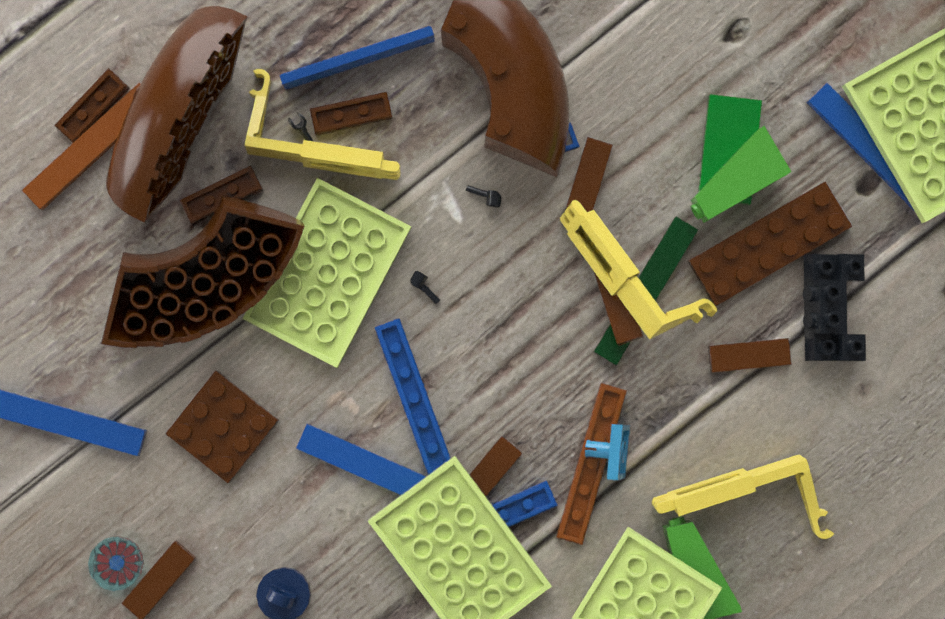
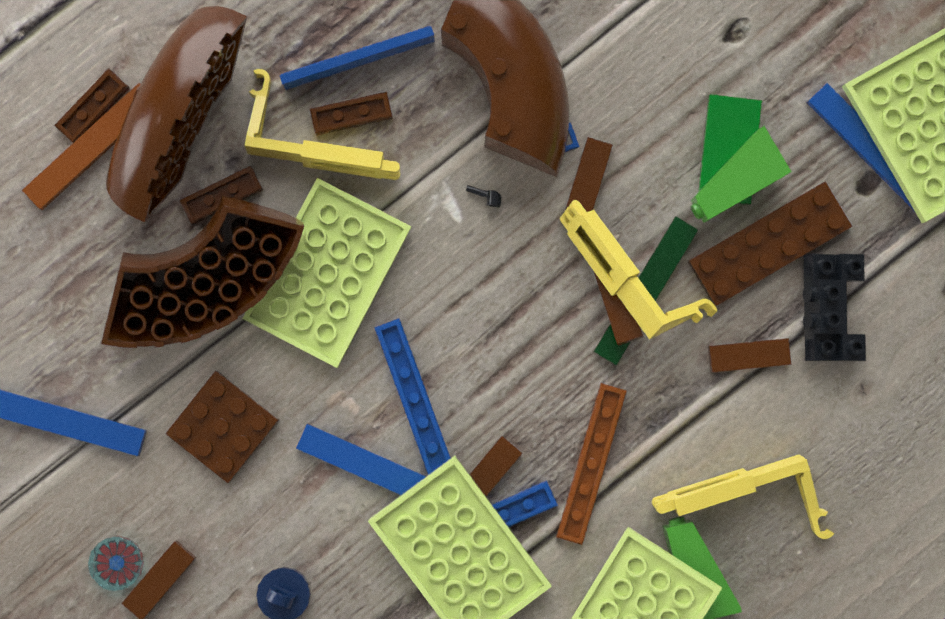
black hand [288,112,313,141] -> none
black hand [410,271,440,304] -> none
dark azure tile [585,424,630,480] -> none

